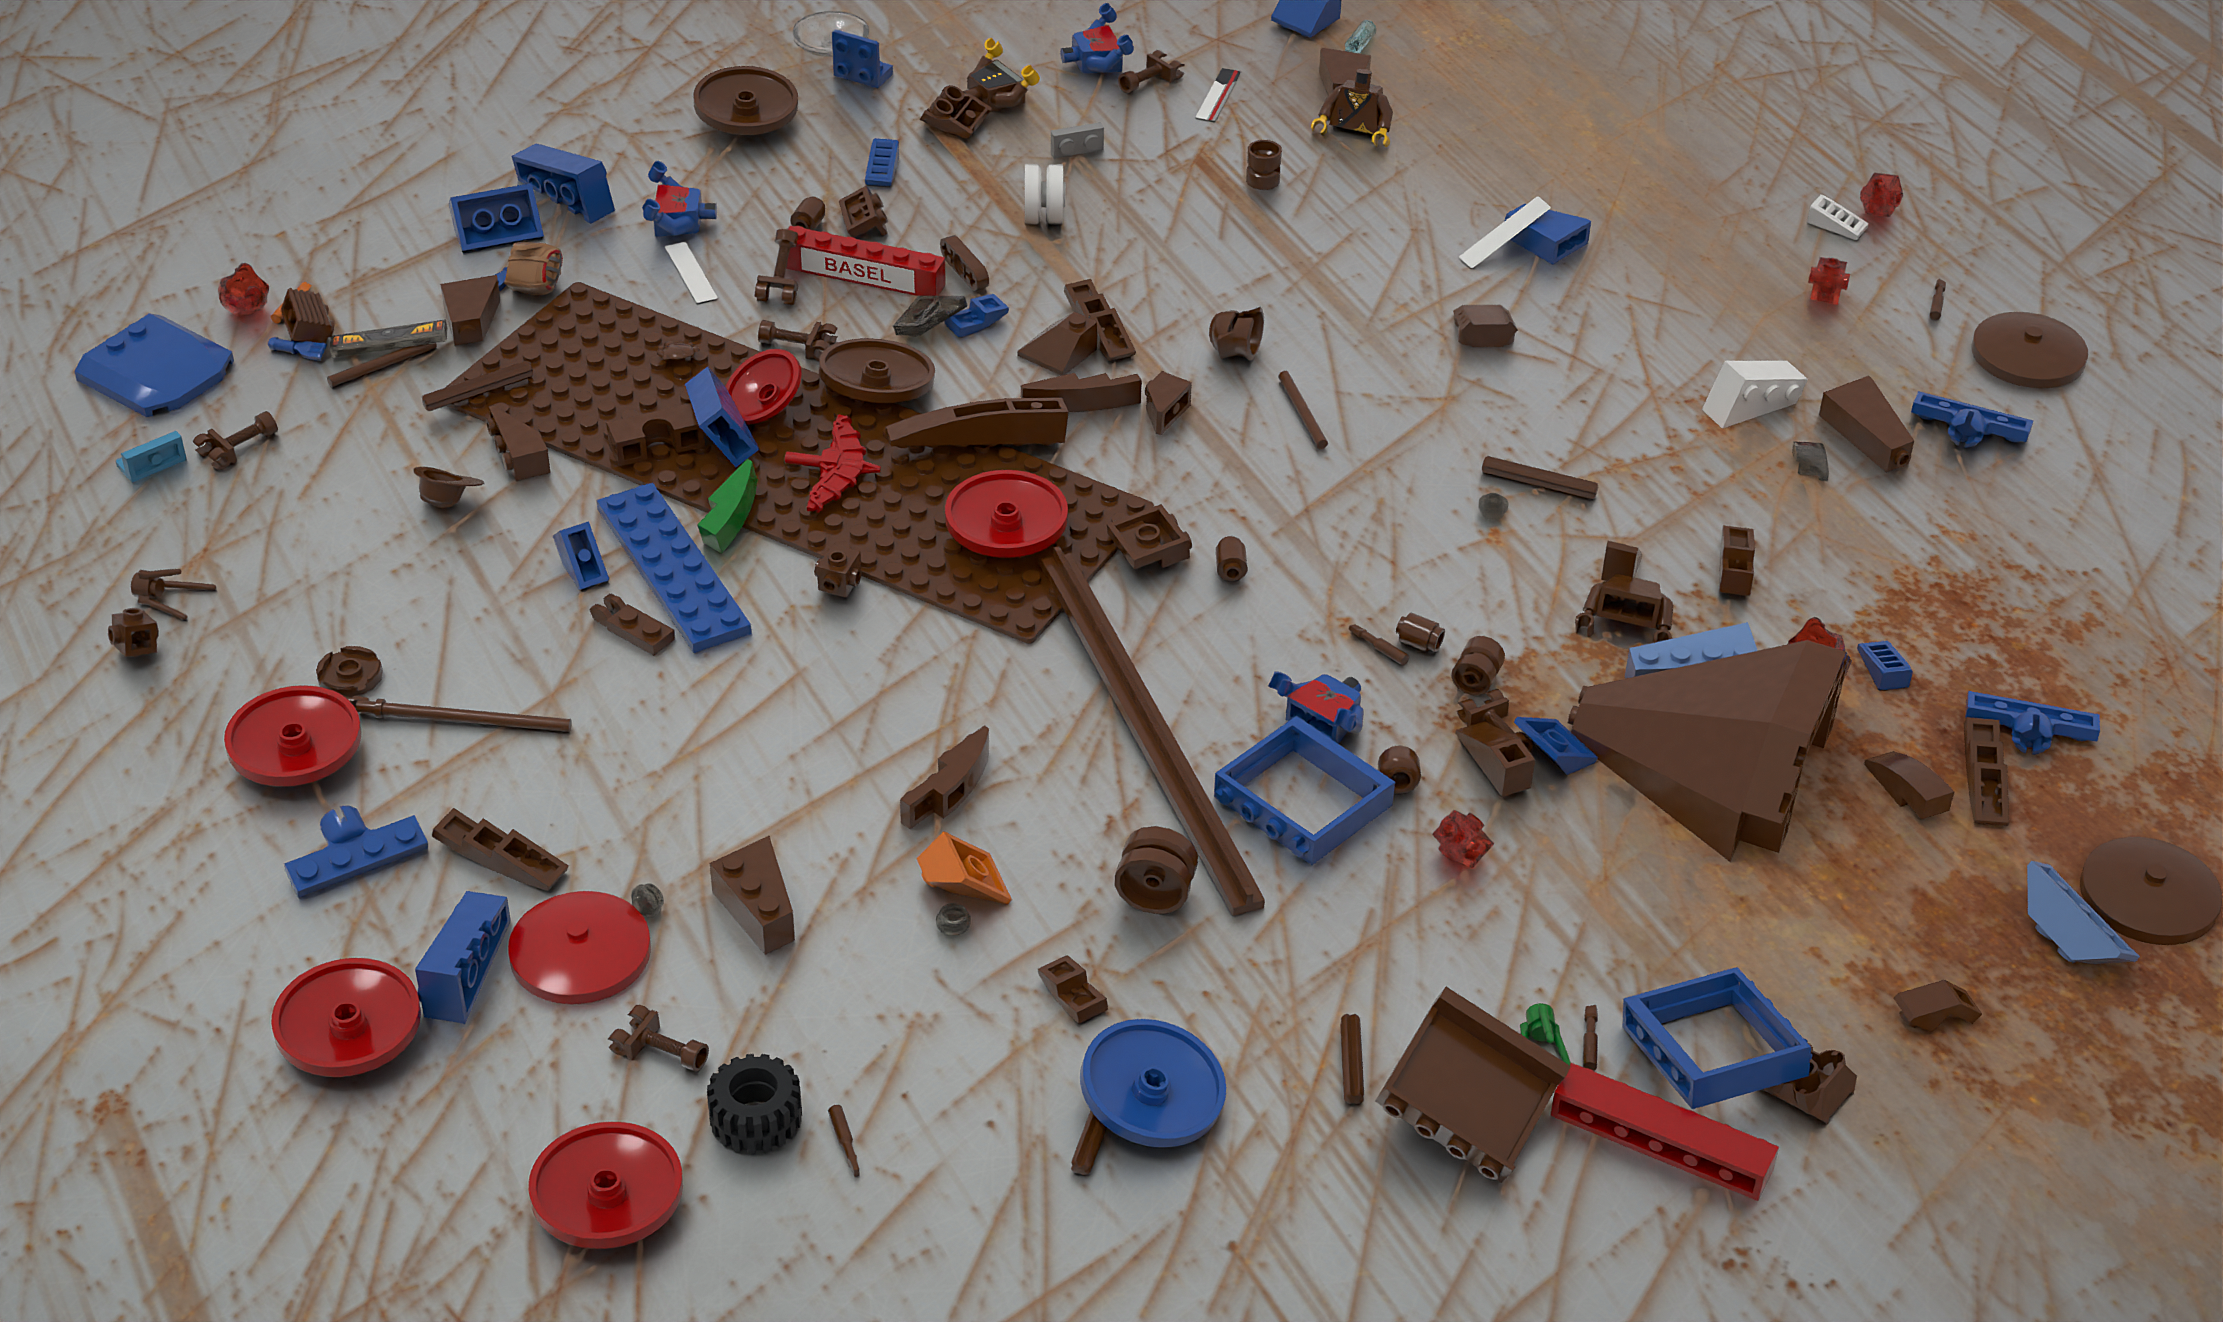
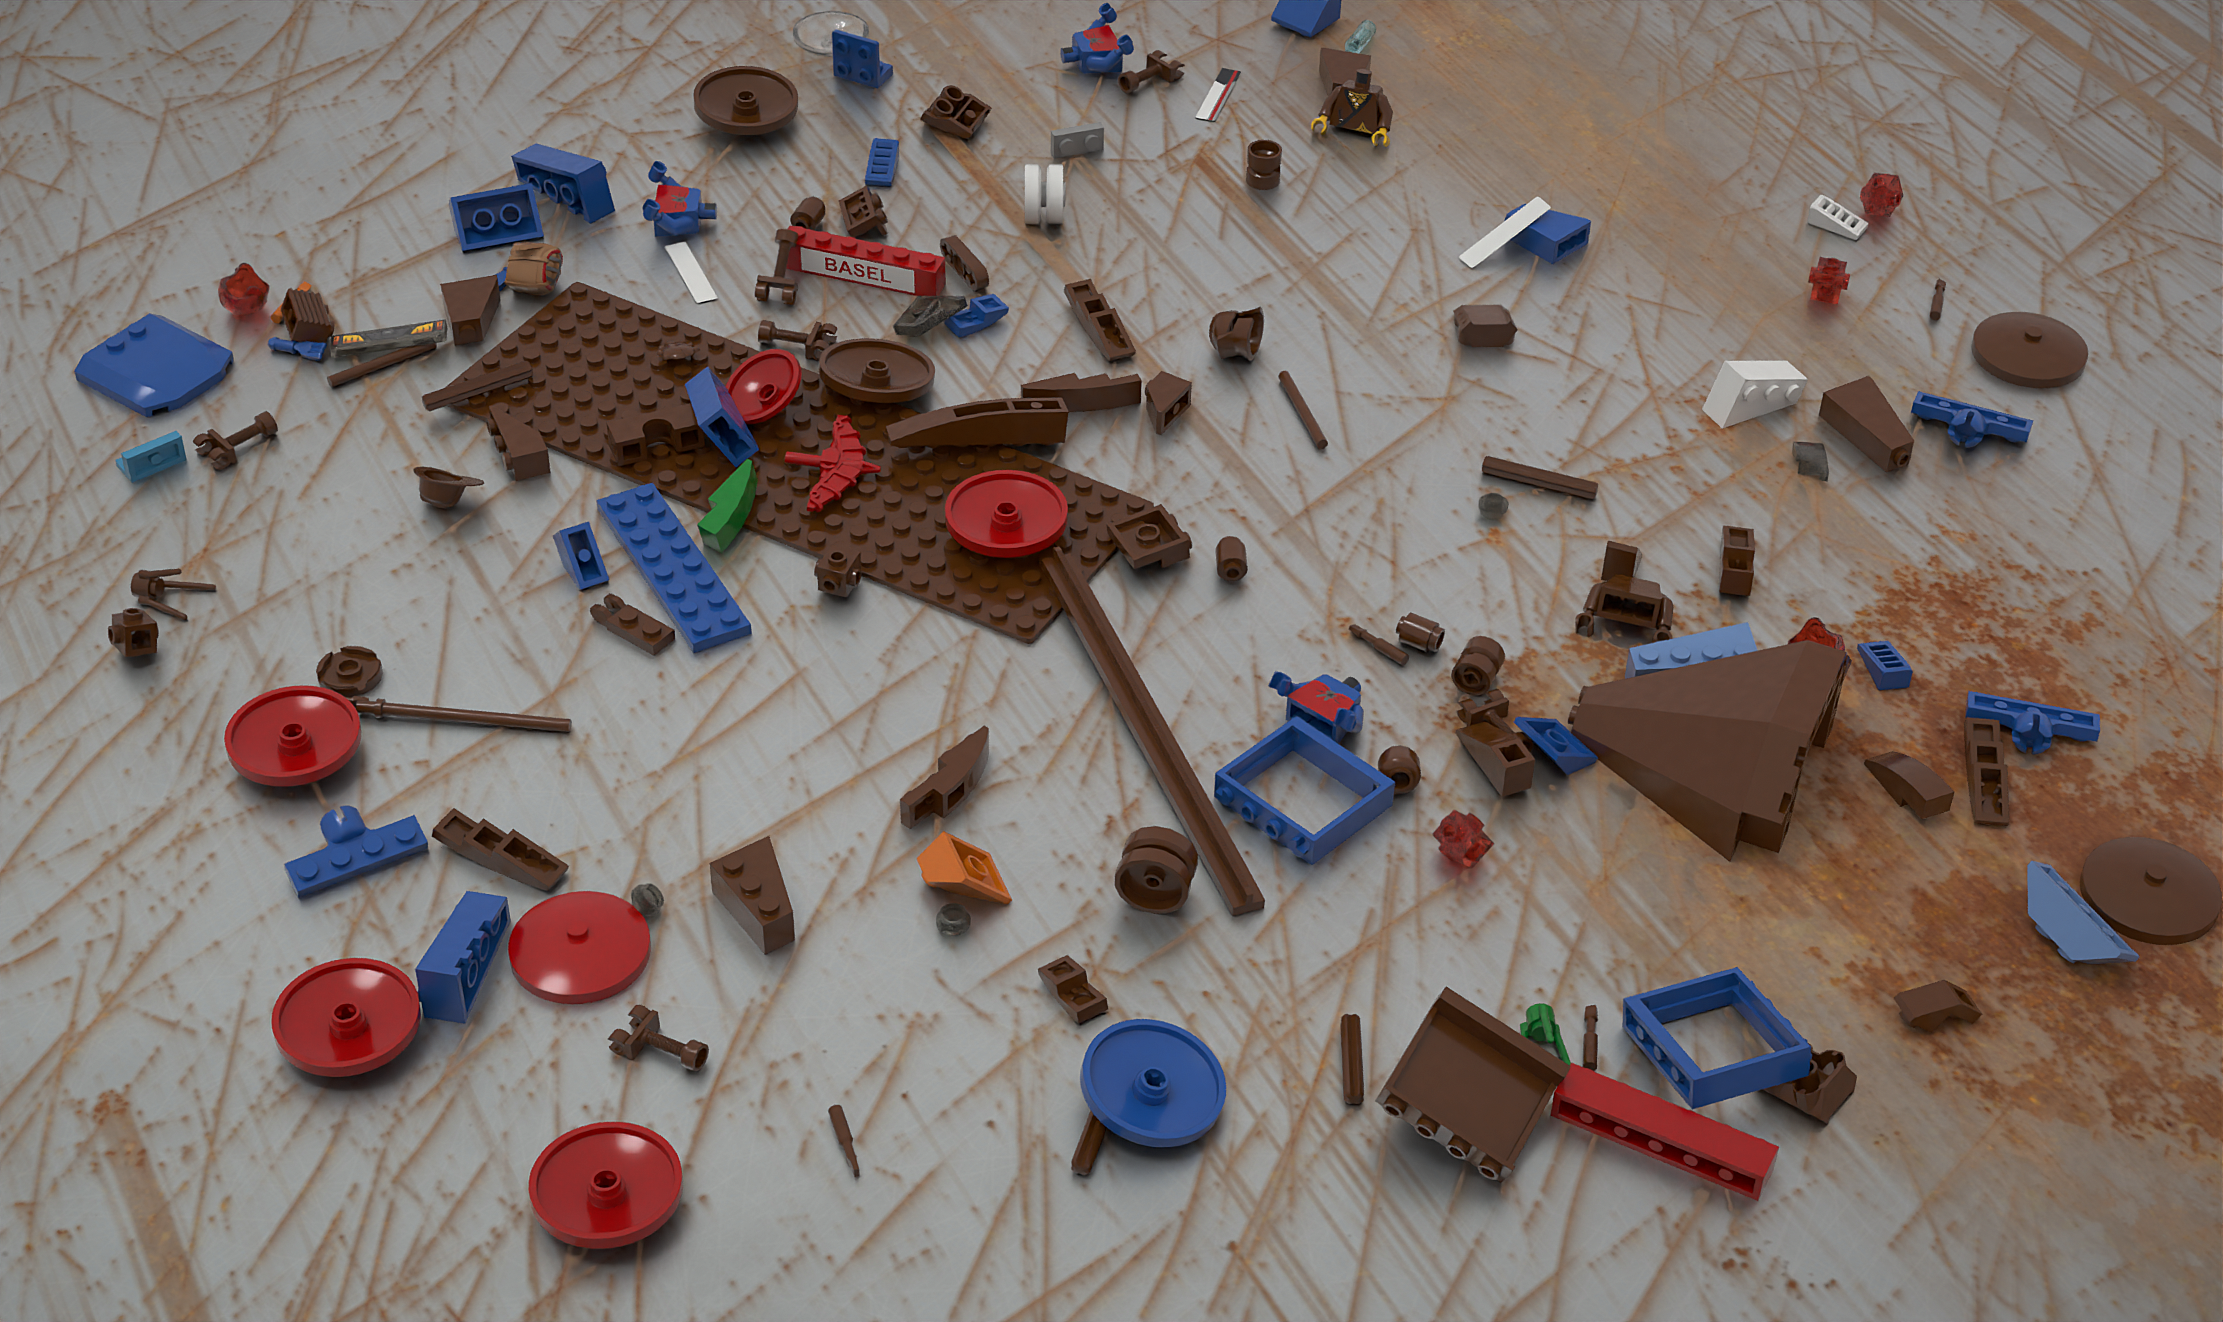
black tyre [707,1054,802,1154] -> none
torso [962,38,1040,112] -> none
reddish brown slope [1017,312,1097,376] -> none

